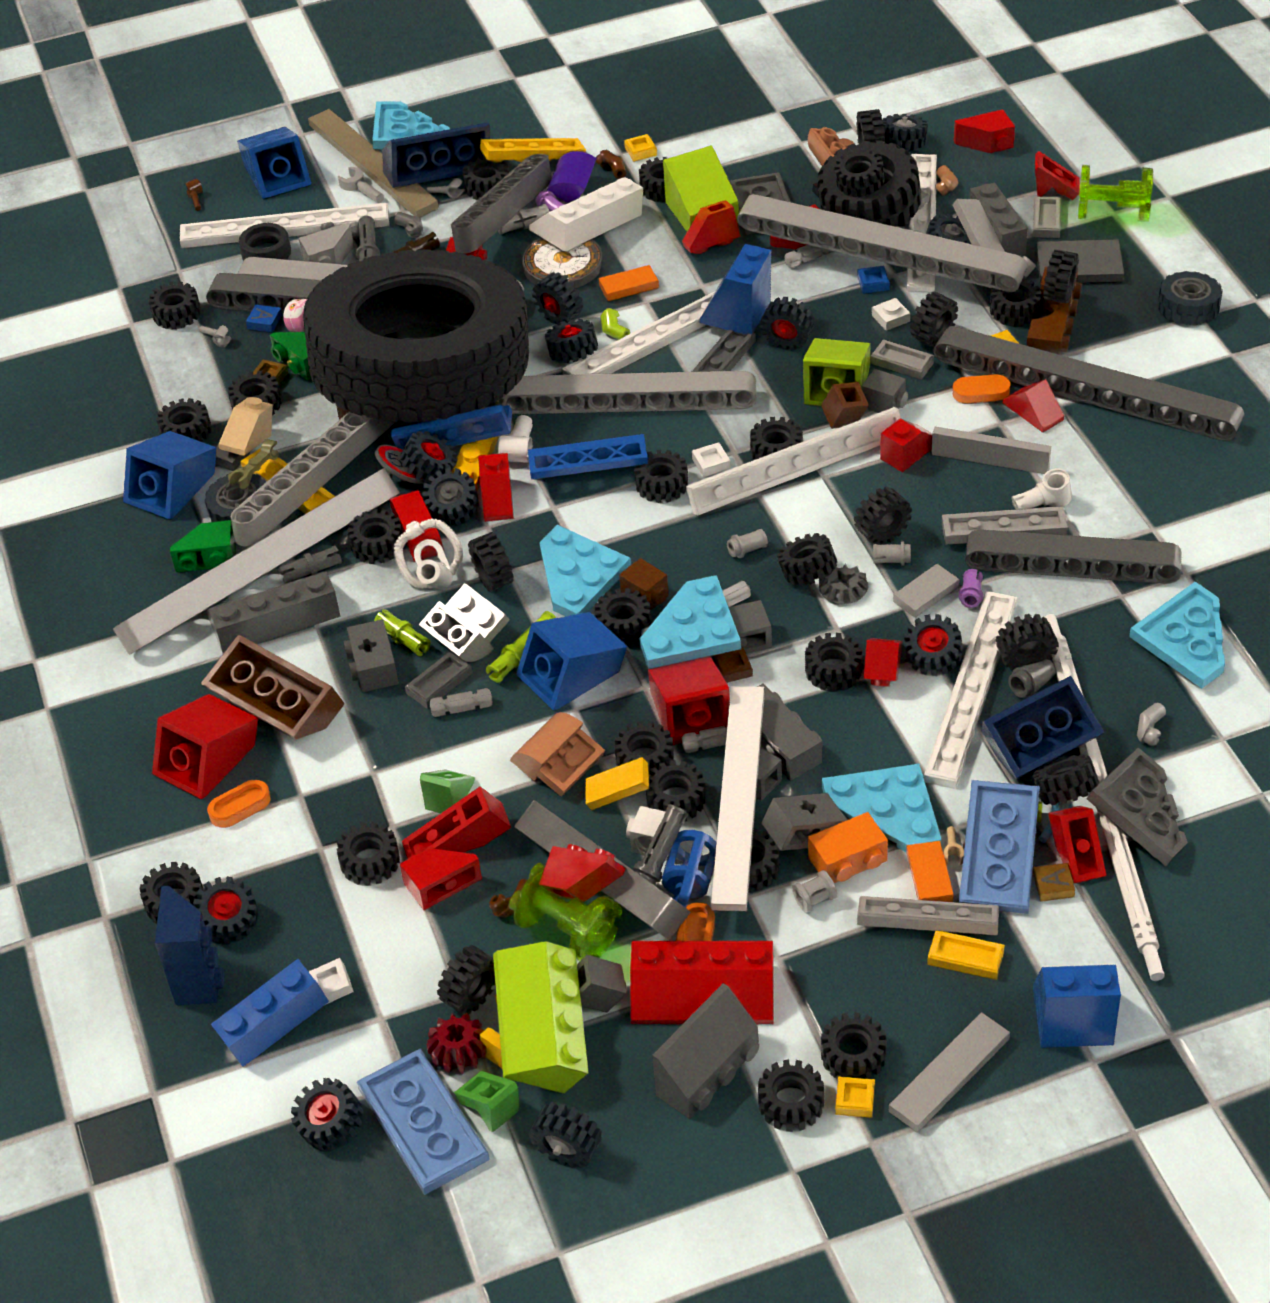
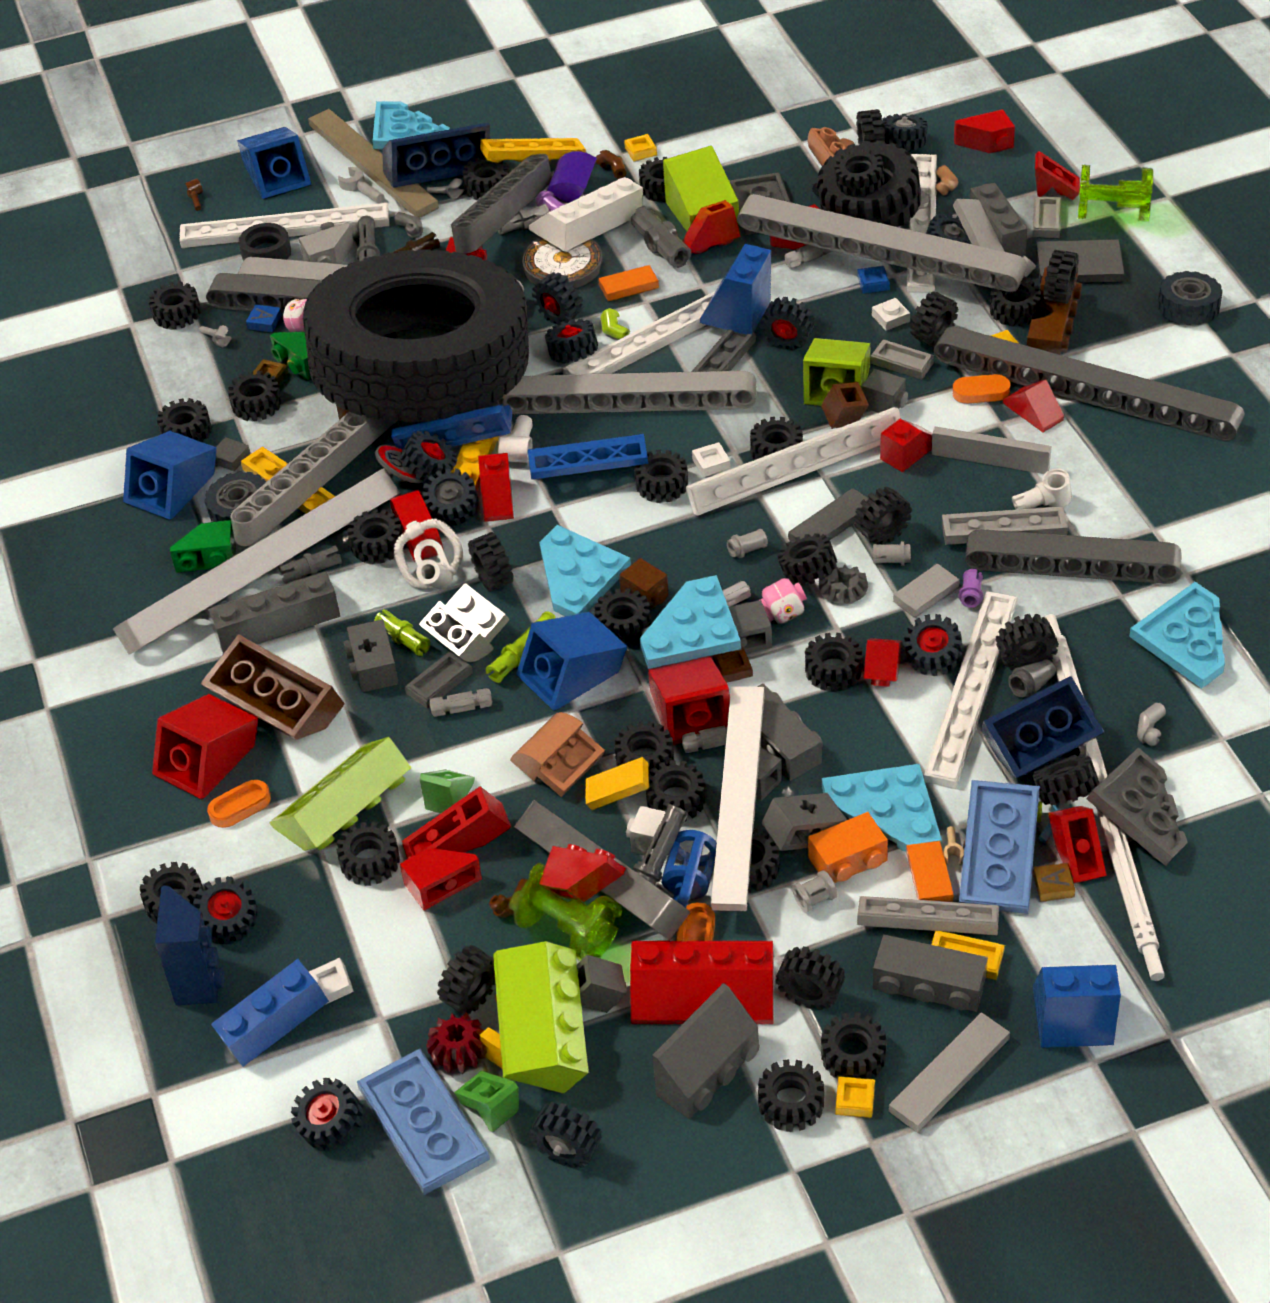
tan slope [219,397,273,456] -> none
olive piece [228,439,279,489] -> none
none -> lime slope [269,737,412,851]
none -> dark grey piece [631,206,691,268]
none -> bright pink head [760,578,807,624]
none -> black tyre [775,946,845,1010]
none -> dark grey tile [788,488,868,542]
none -> dark grey brick [873,934,988,1012]

